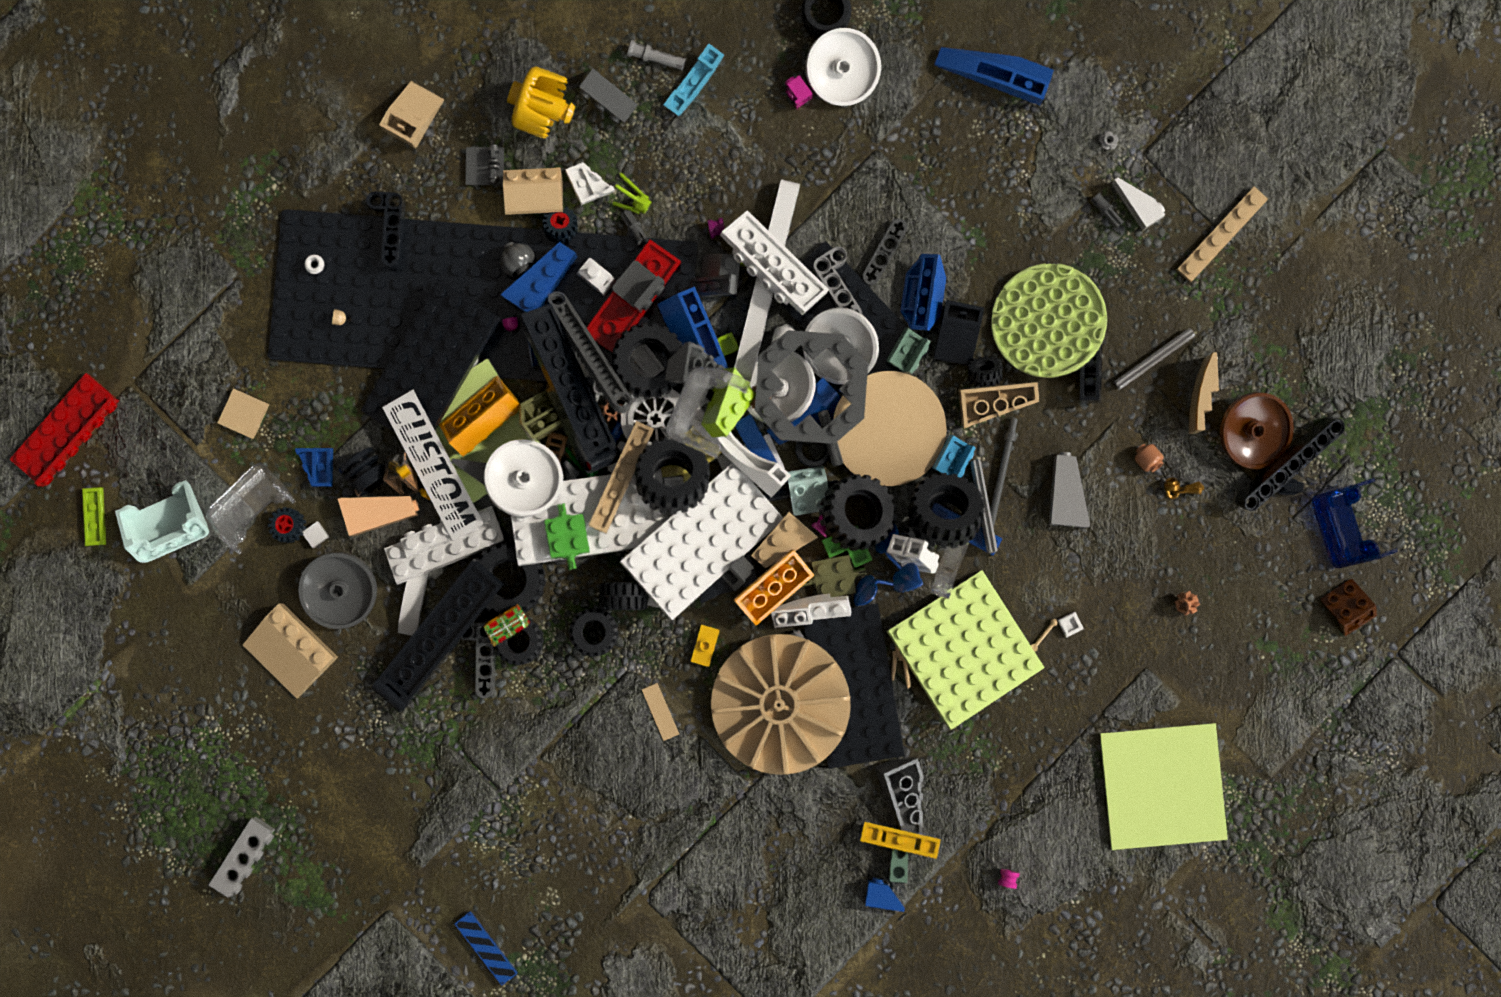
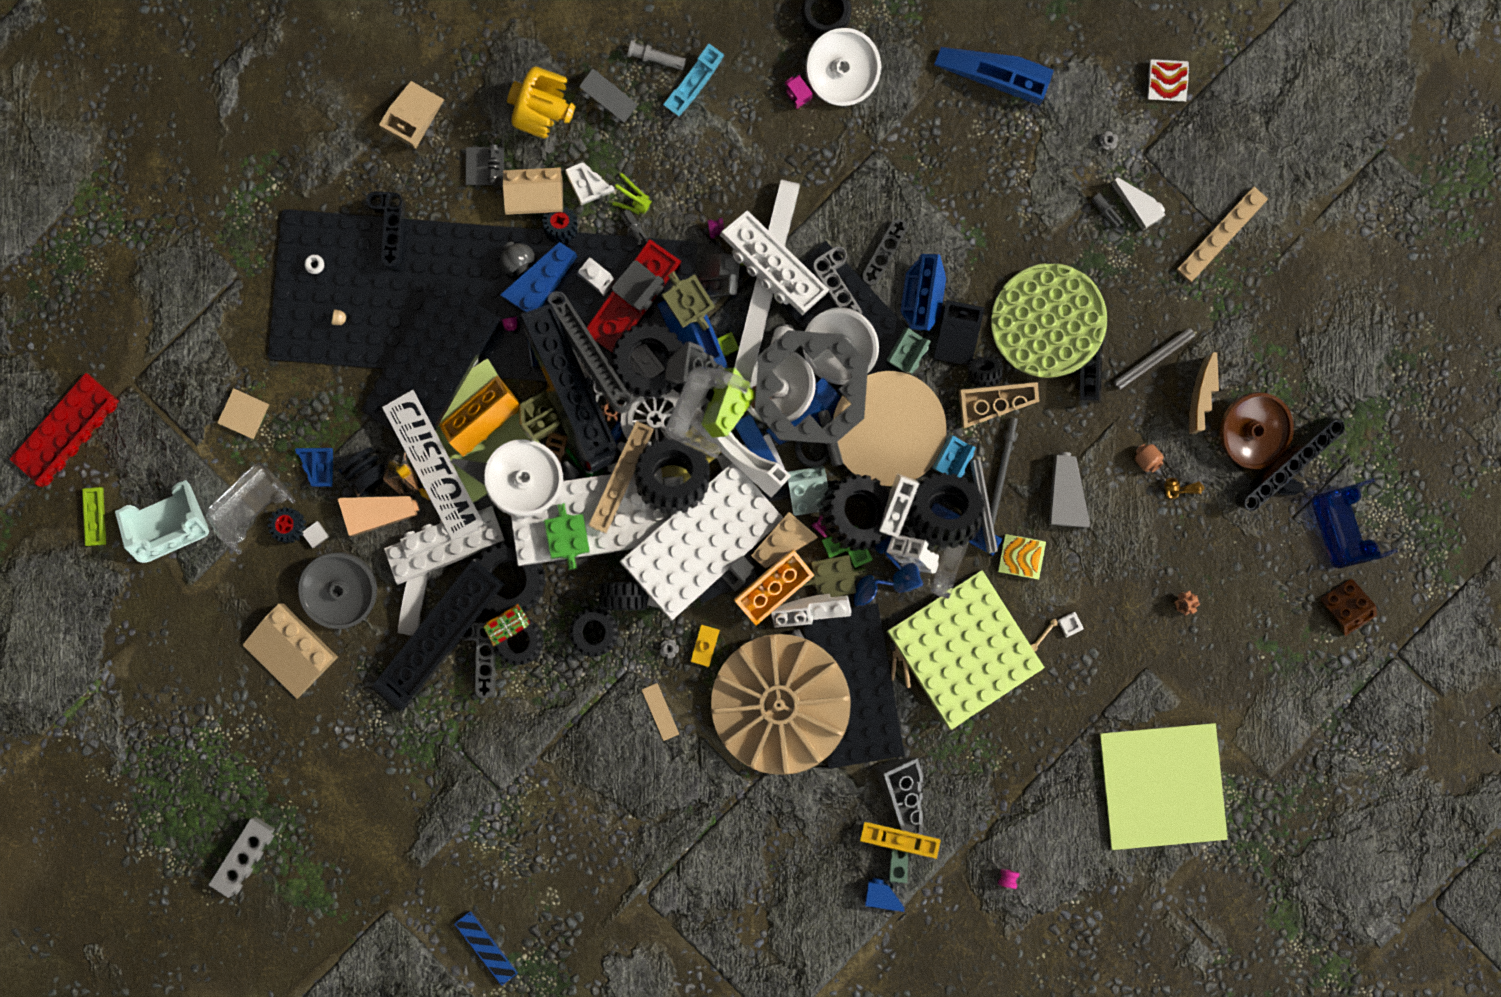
none -> light grey plate [660,639,679,659]
none -> olive plate [661,271,715,331]
none -> white slope [879,473,919,538]
none -> slope [998,534,1046,580]
none -> slope [1147,59,1189,101]

